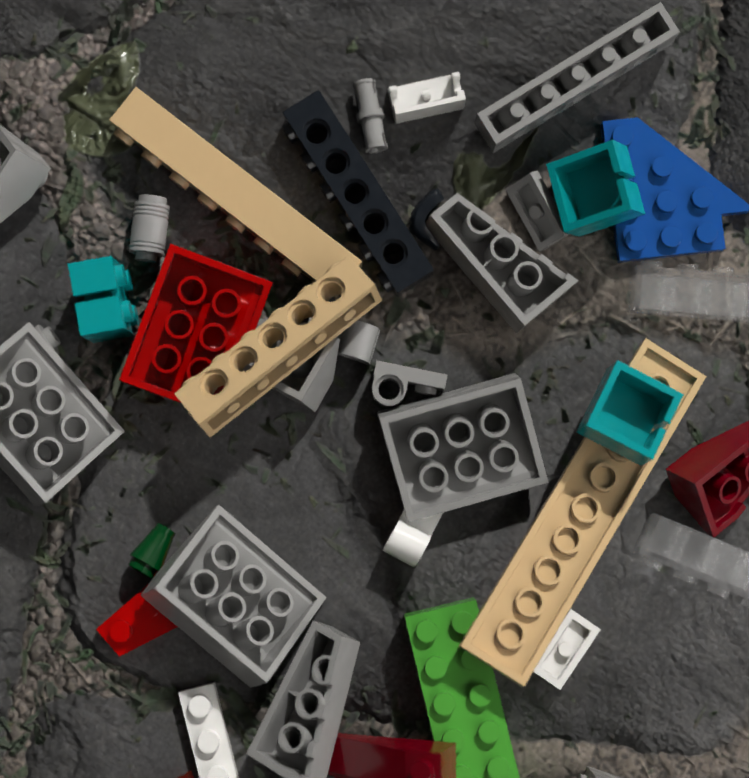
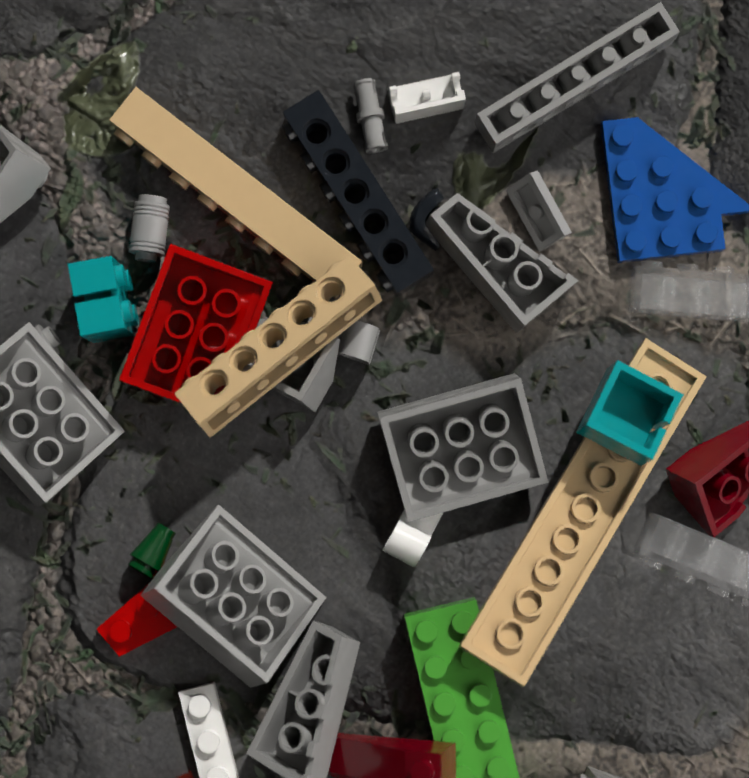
light grey plate [372,360,447,408] -> none
white plate [533,609,601,690] -> none
teal piece [546,140,645,237] -> none

